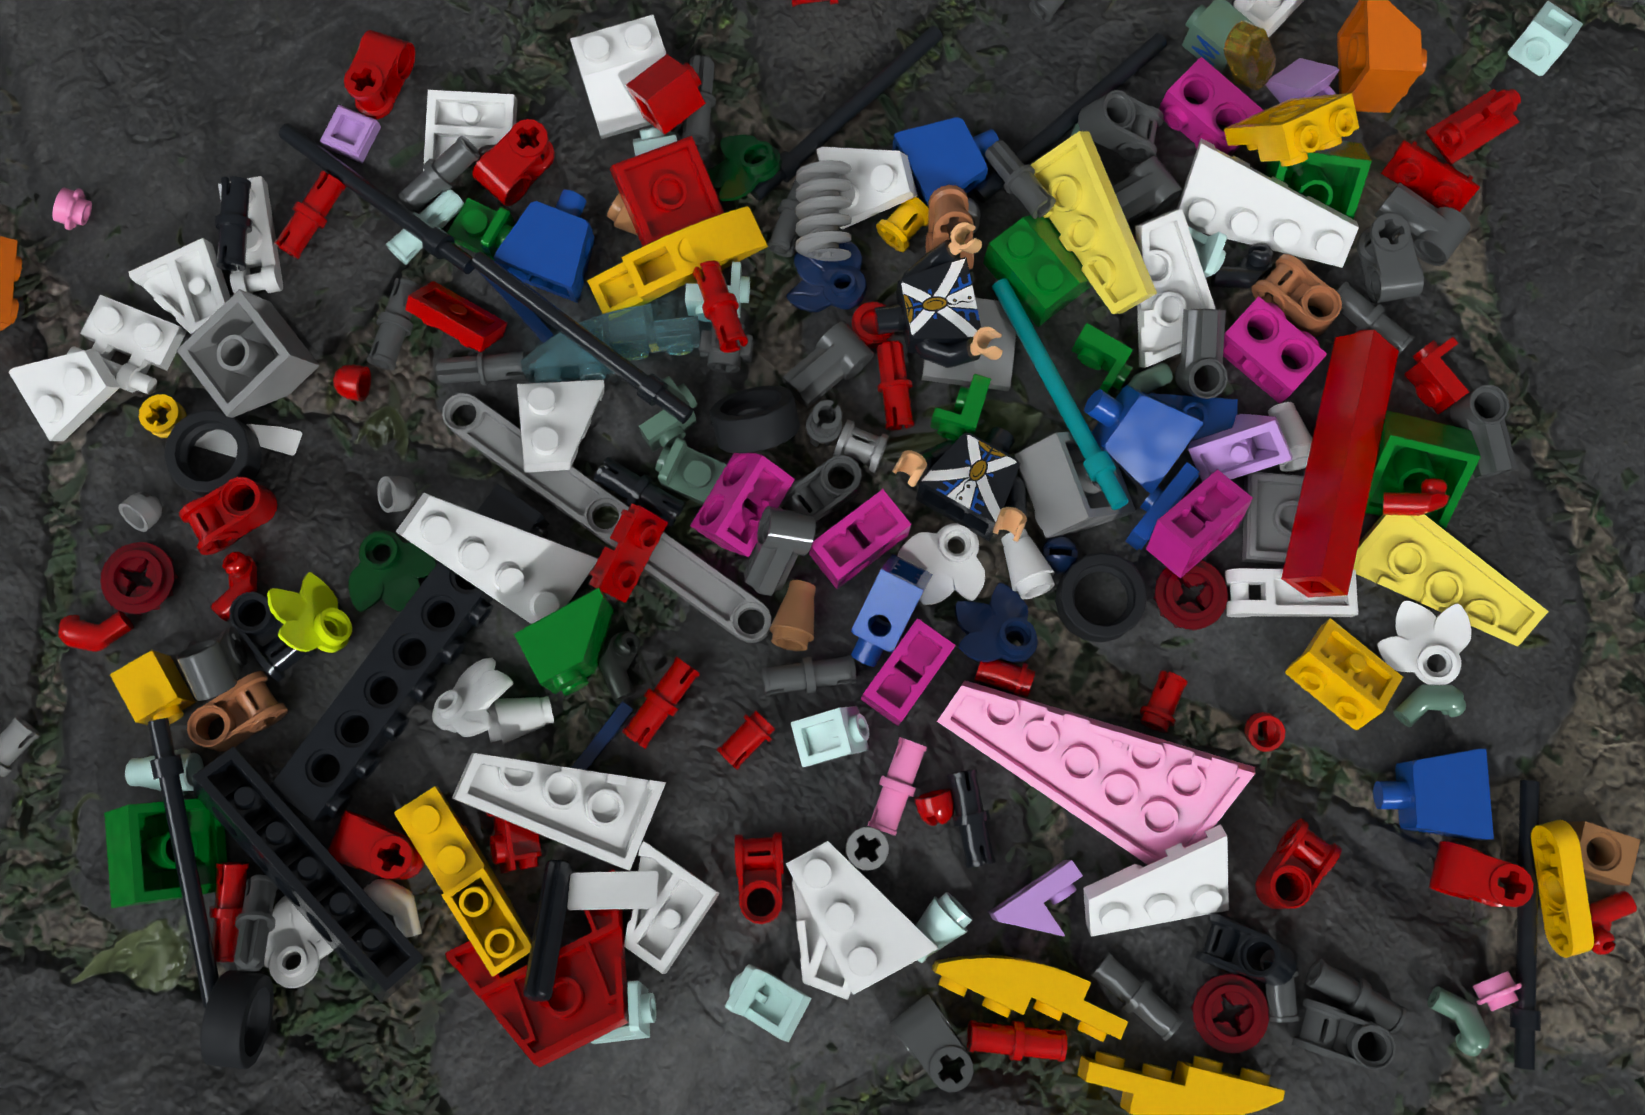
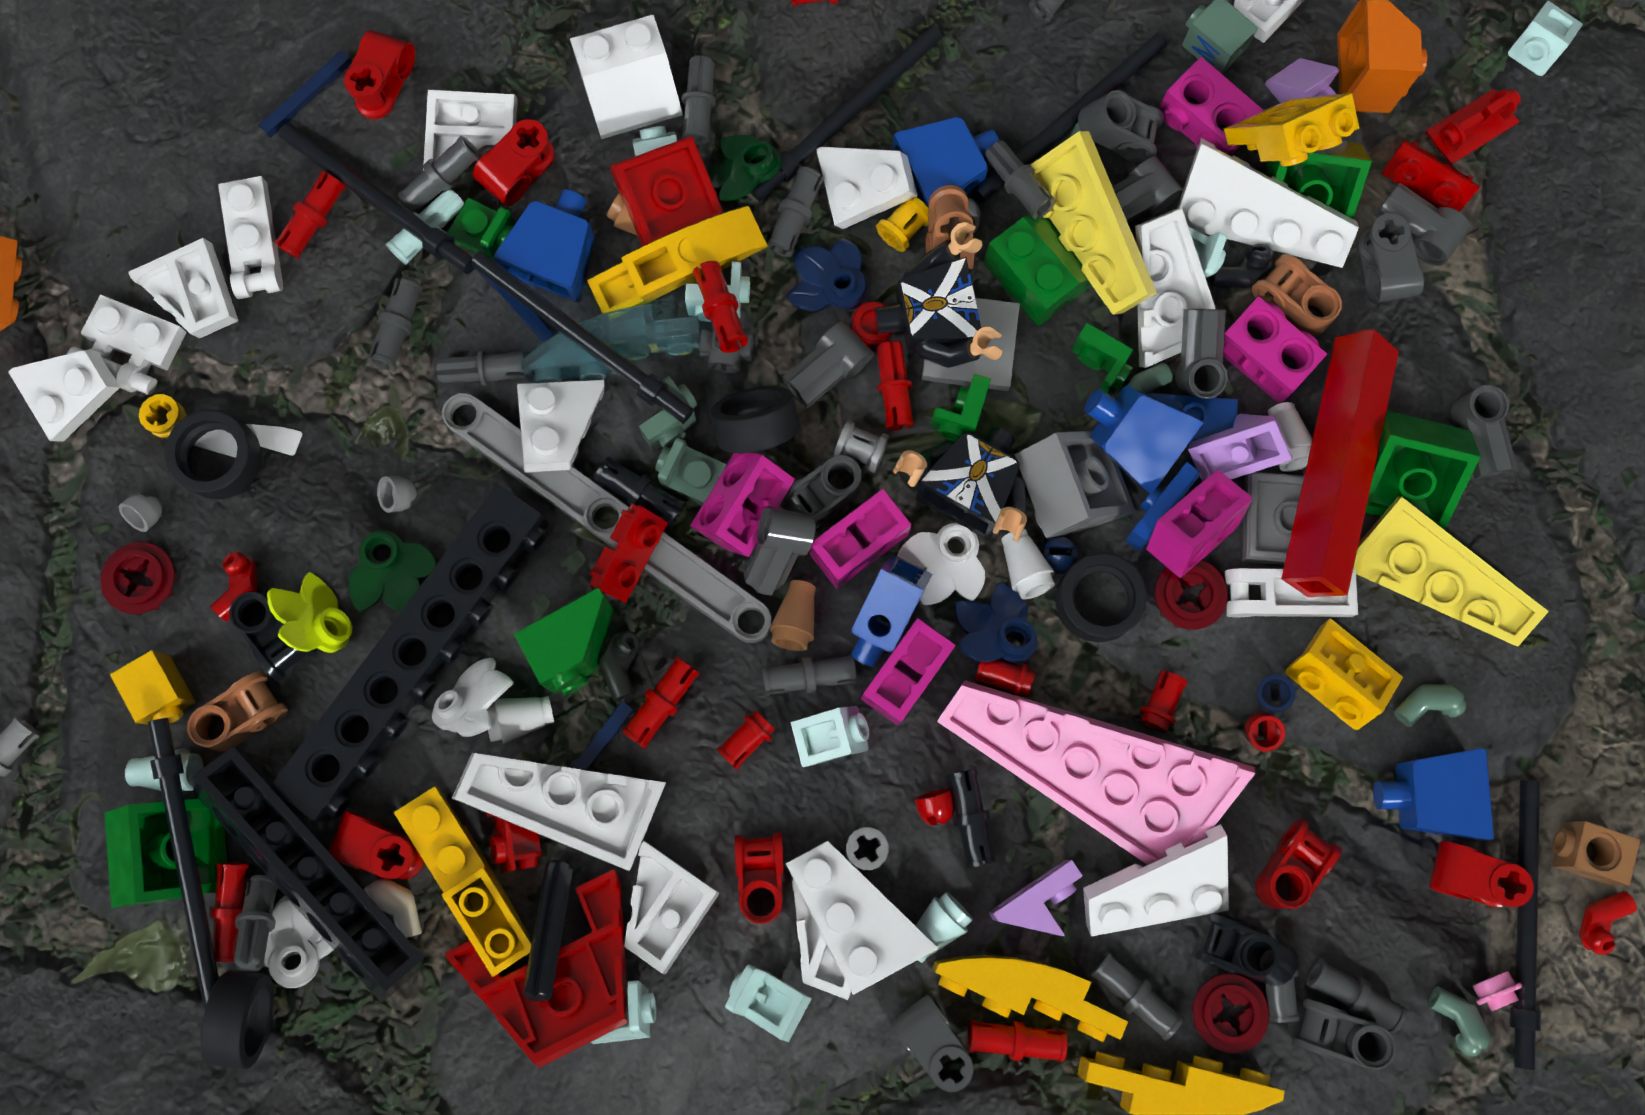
bright pink plate [52,188,92,230] -> none
red arm [58,611,134,652] -> none
light grey slope [176,289,320,418] -> none
dark grey piece [176,627,247,701] -> none
red piece [179,477,277,555] -> none
black pin [215,176,253,271] -> none
lavender tile [320,105,381,164] -> none
red hinge [333,364,371,402] -> none
white wing [396,493,598,624] -> none
red plate [405,281,507,353] -> none
white sticker [567,871,659,910] -> none
red brick [626,54,706,135] -> none
light grey piece [795,160,852,261] -> none
dark grey axle [806,400,842,447] -> none
bright pink pin [868,737,927,836] -> none
teal bar [992,278,1129,510] -> none
clear yellow beam [1224,21,1276,90] -> none
dark grey pin [1337,281,1415,356] -> none
white plate [1377,601,1471,685] -> none
red arm [1383,479,1449,516] -> none
red bracket [1404,337,1469,414] -> none
yellow beam [1531,819,1594,958] -> none
none -> dark blue piece [258,50,352,138]
none -> dark blue hinge [1257,675,1296,713]

